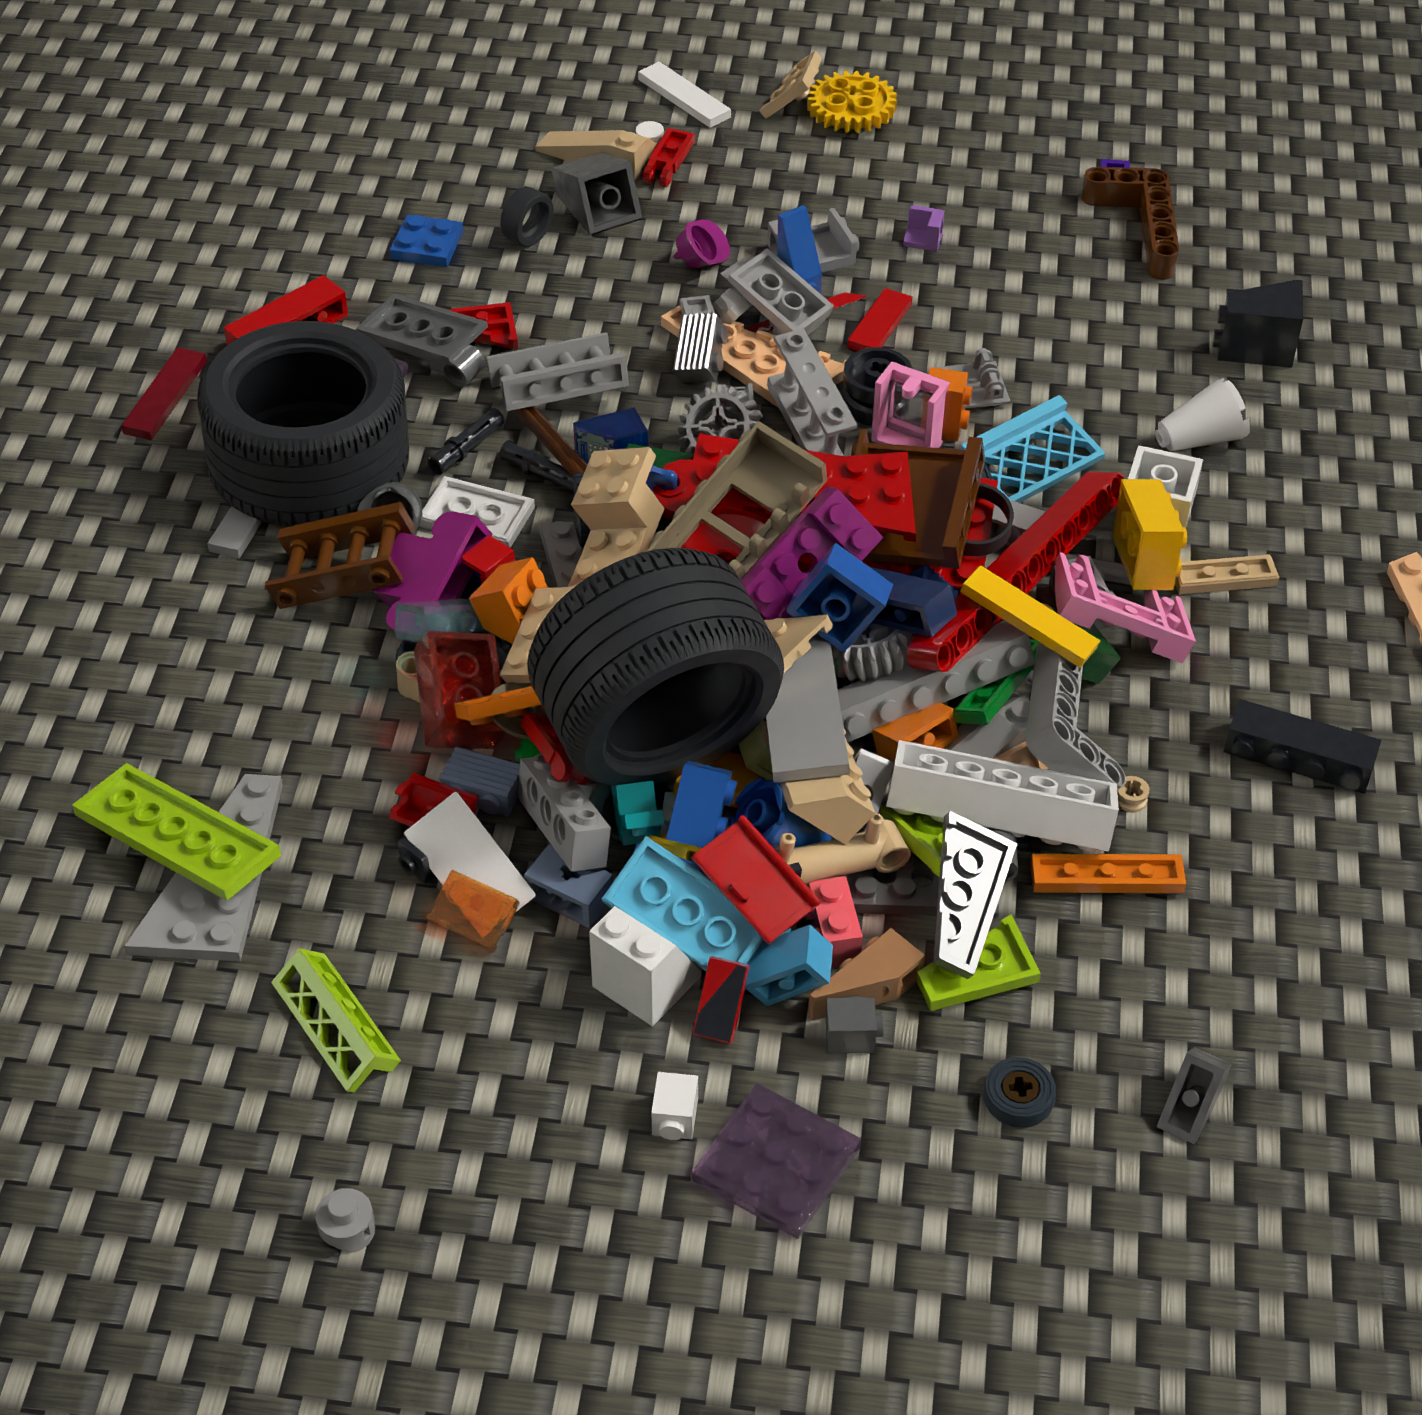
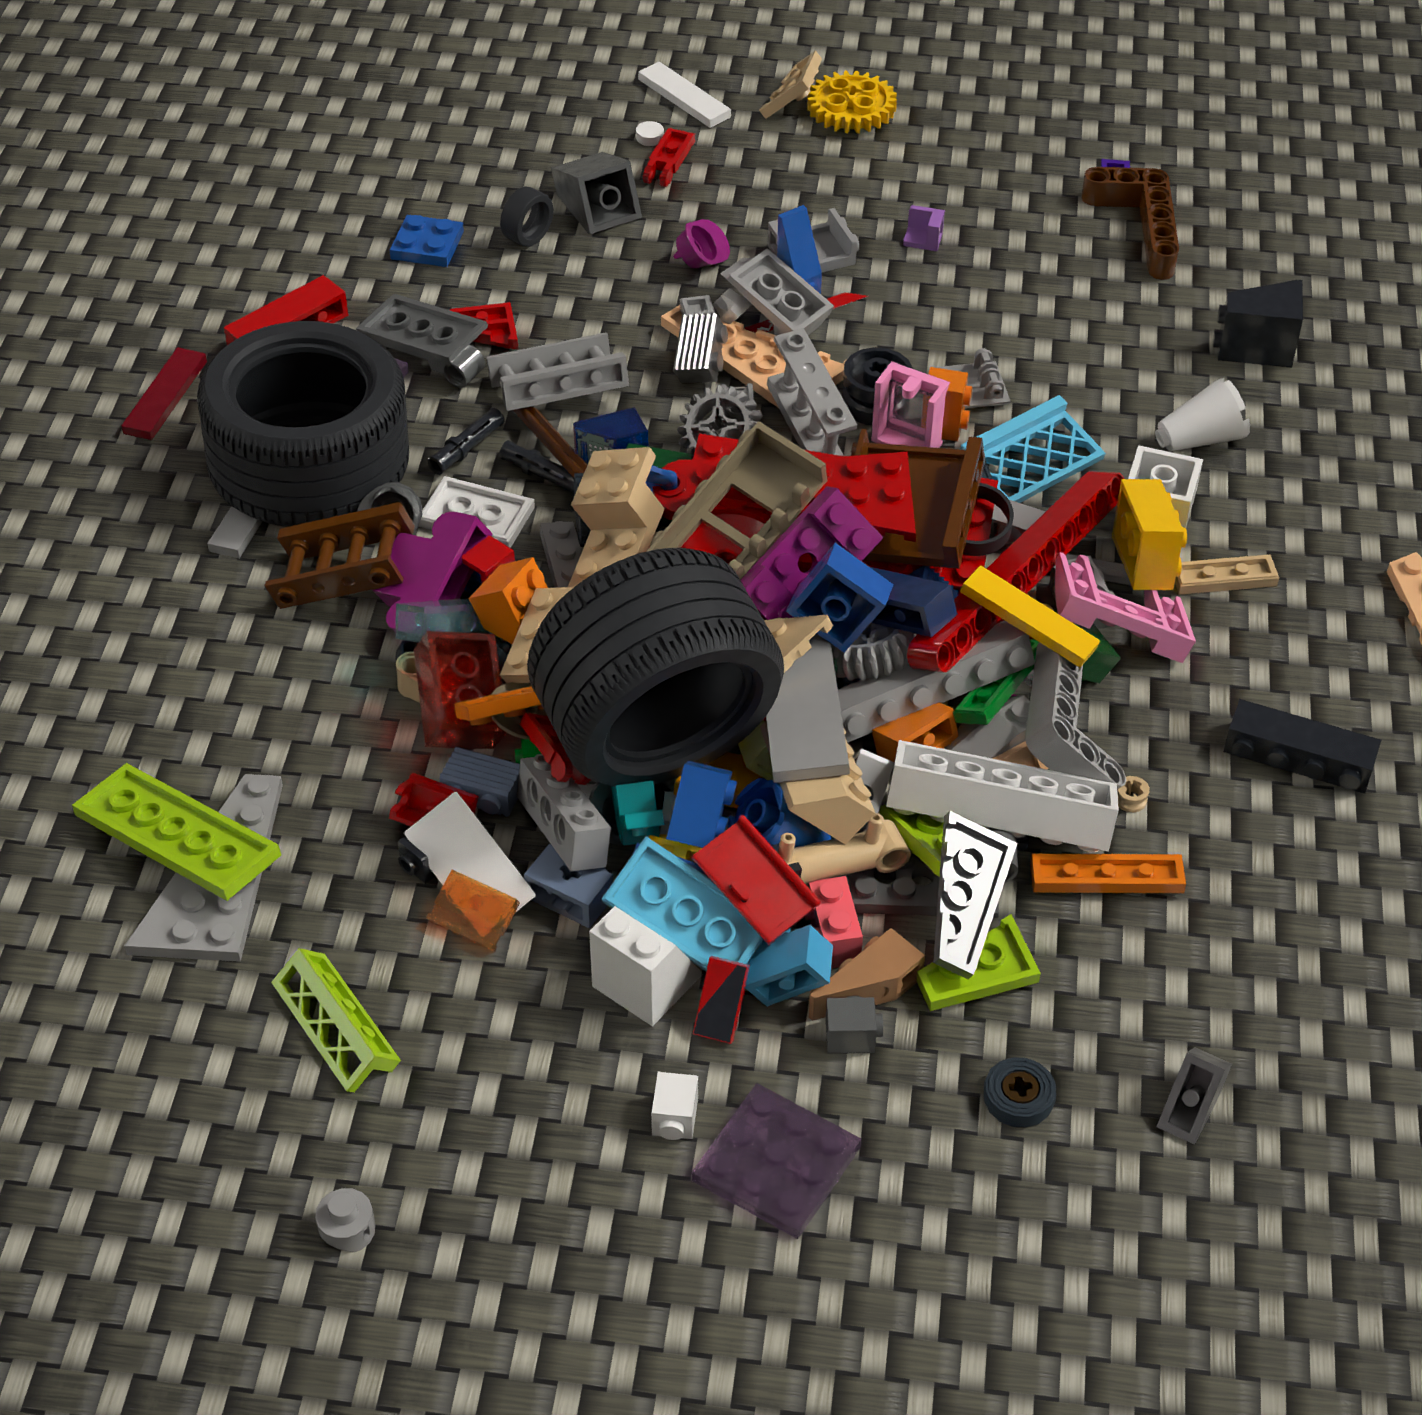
tan wedge [535,130,657,181] -> none
red tile [847,288,913,351] -> none

